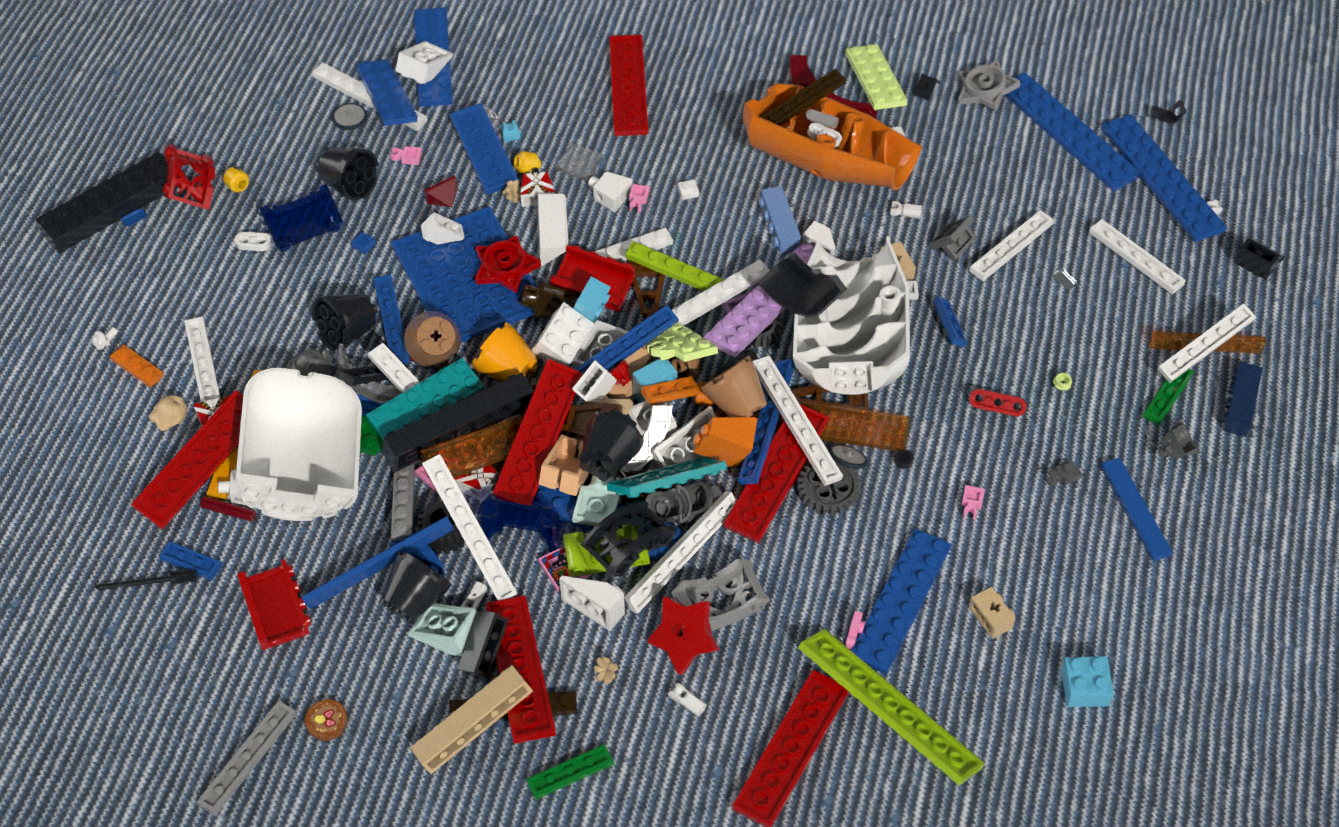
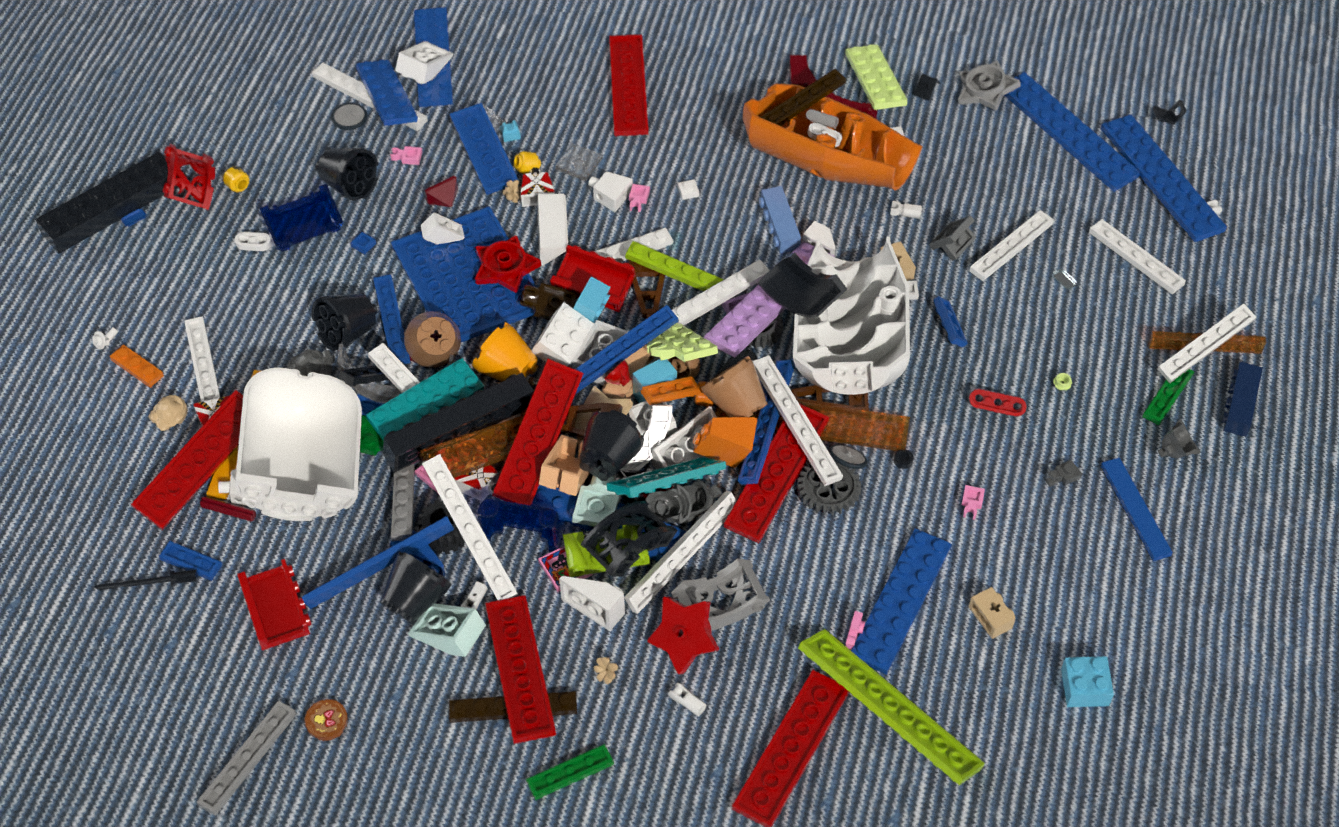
tan brick [410,665,533,774] -> none
black brick [457,610,509,679] -> none
white torso [573,360,617,402] -> none
black slope [1234,238,1285,280] -> none

